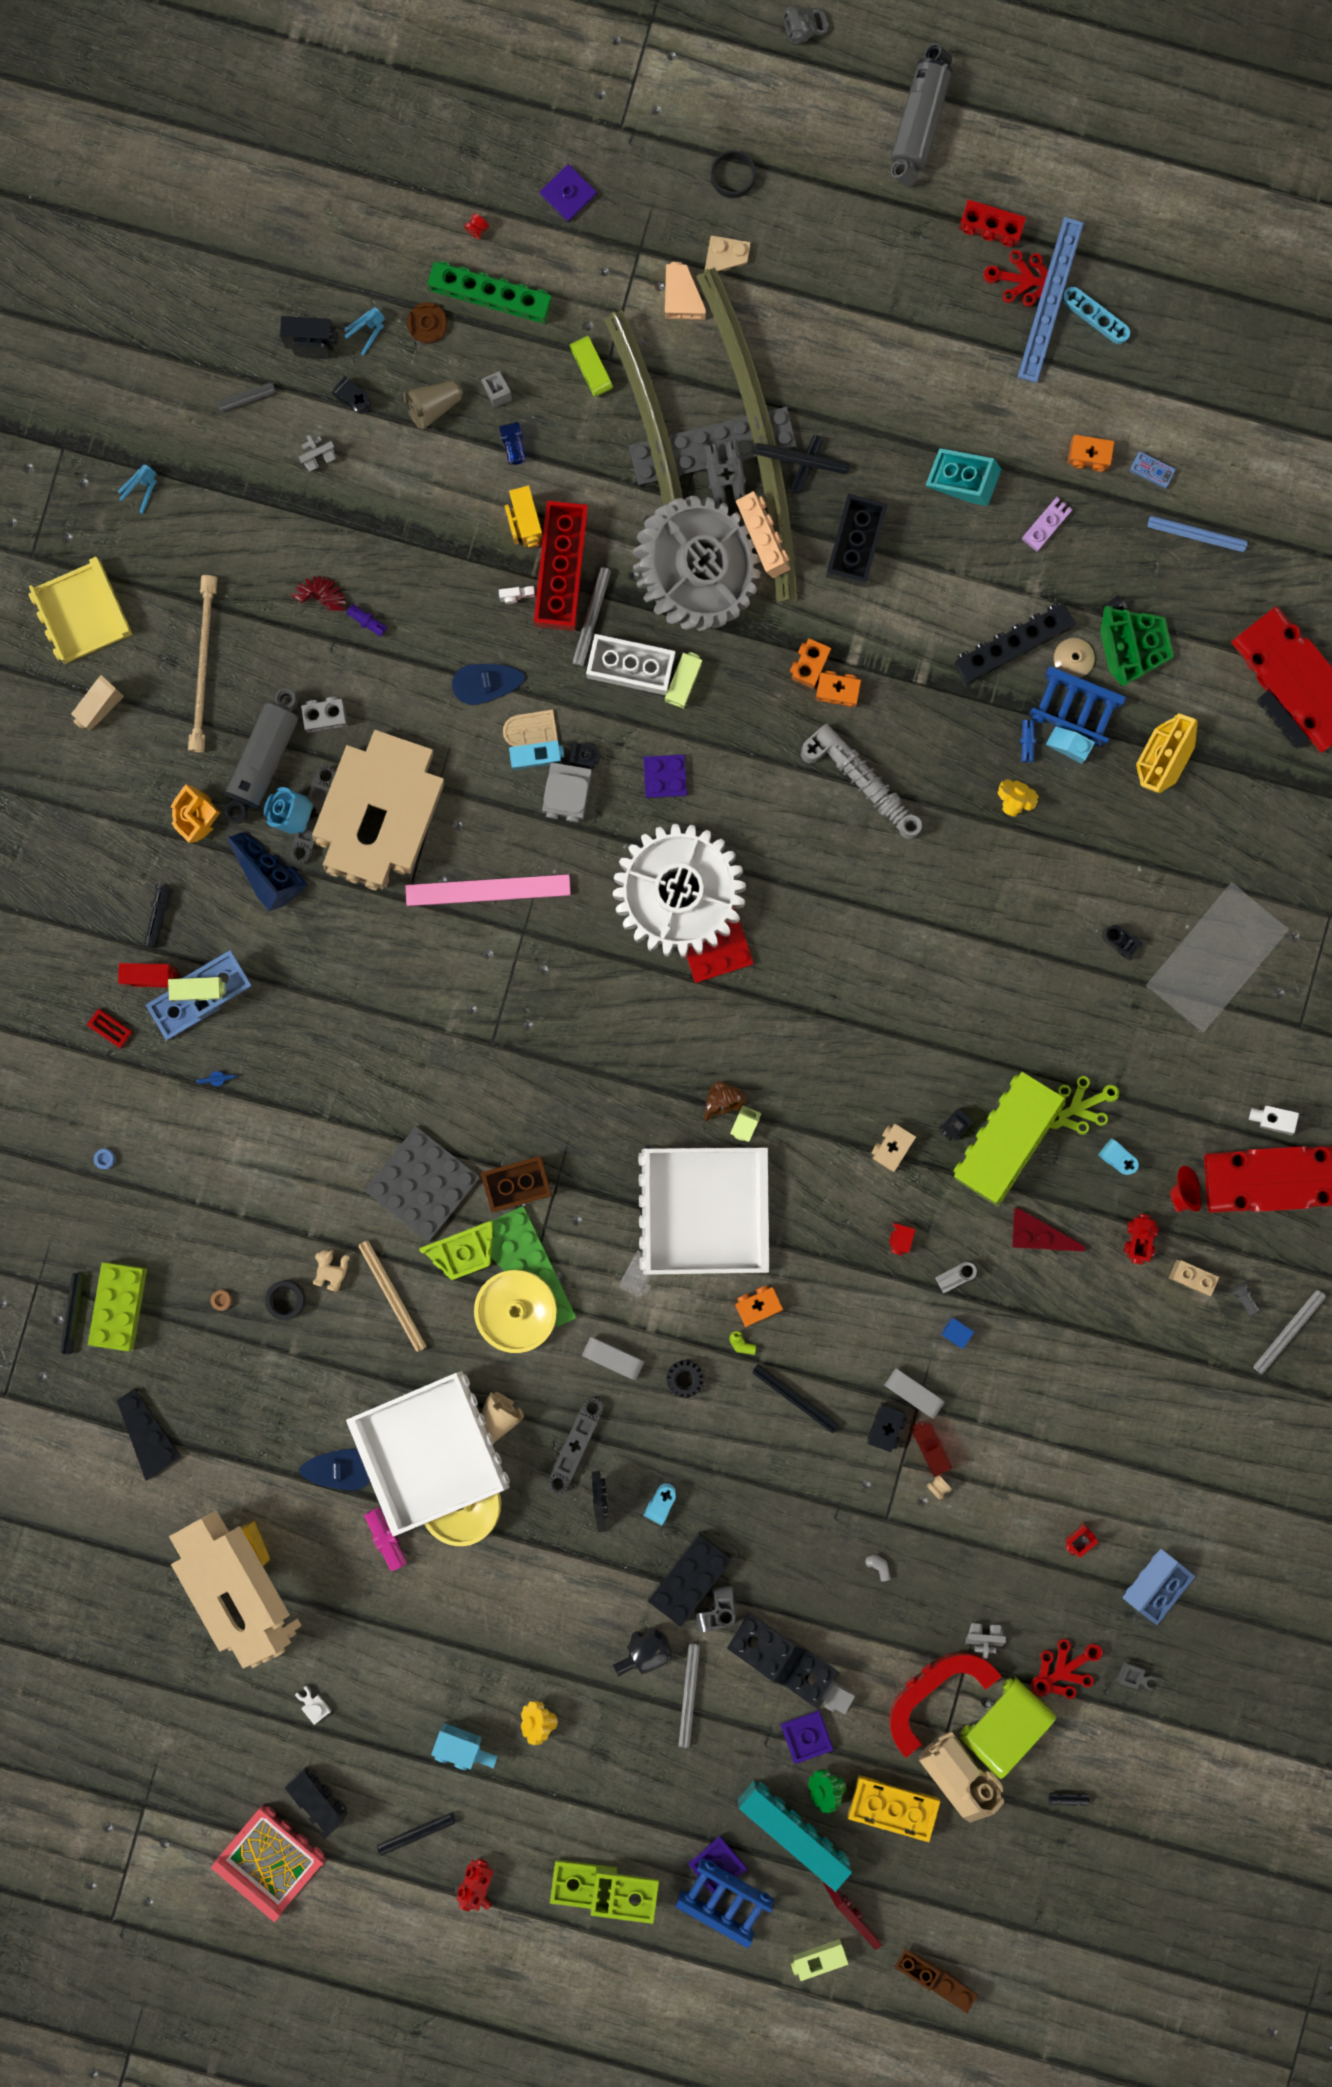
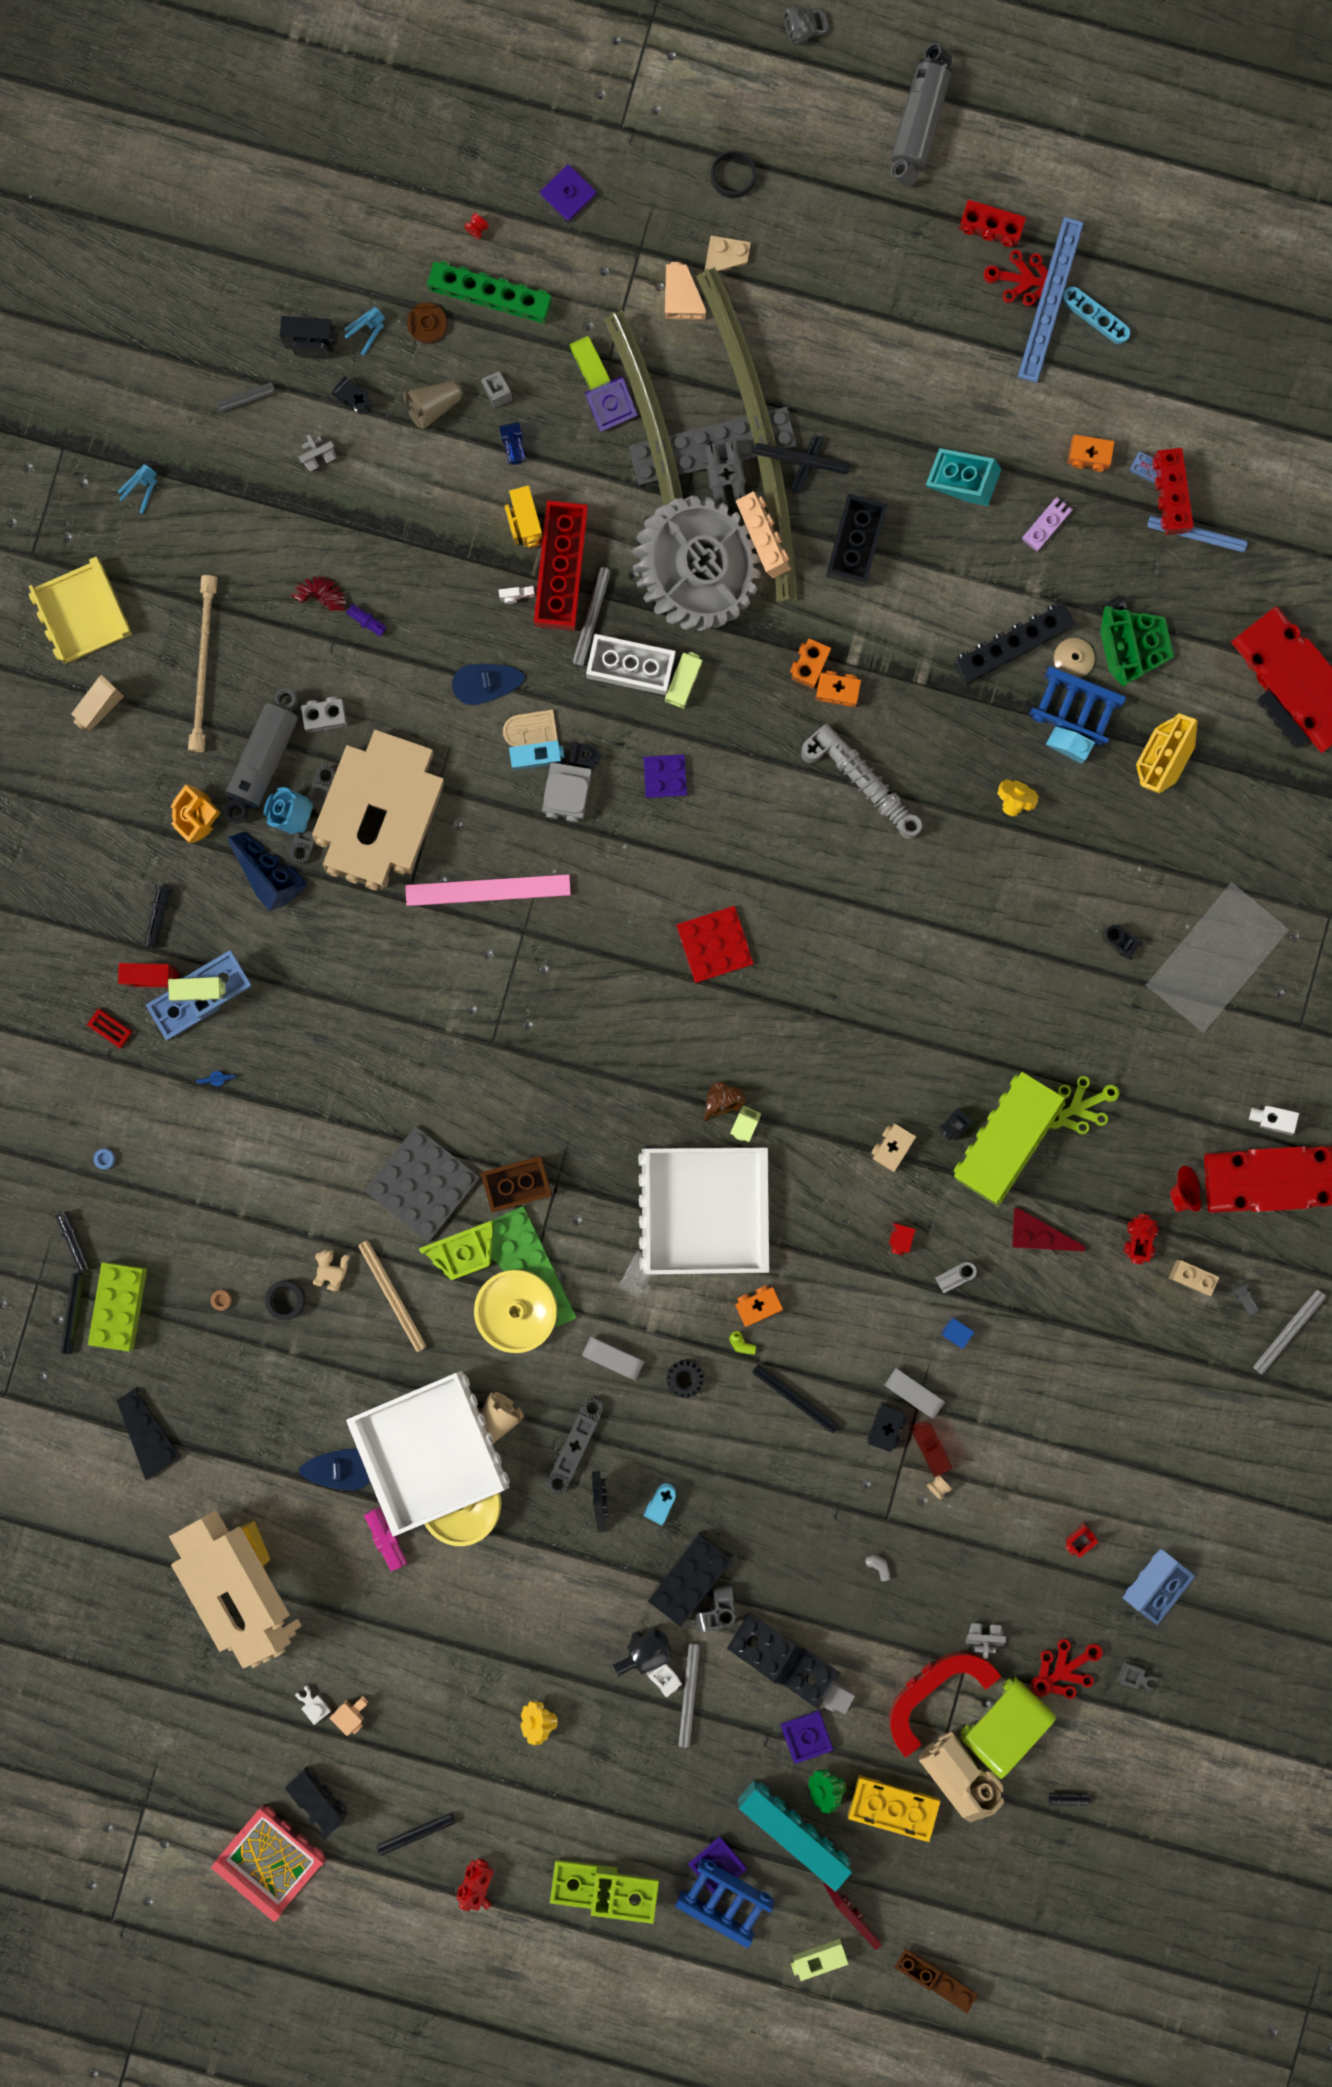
medium azure brick [431,1723,498,1770] -> none
white gear [613,824,746,958] -> none
blue pin [1020,720,1036,763] -> none
medium azure piece [1098,1138,1139,1175] -> none
none -> black pin [55,1211,91,1273]
none -> light nougat brick [330,1696,369,1736]
none -> dark purple plate [584,376,637,432]
none -> white bracket [646,1664,682,1697]
none -> red brick [1152,448,1194,536]

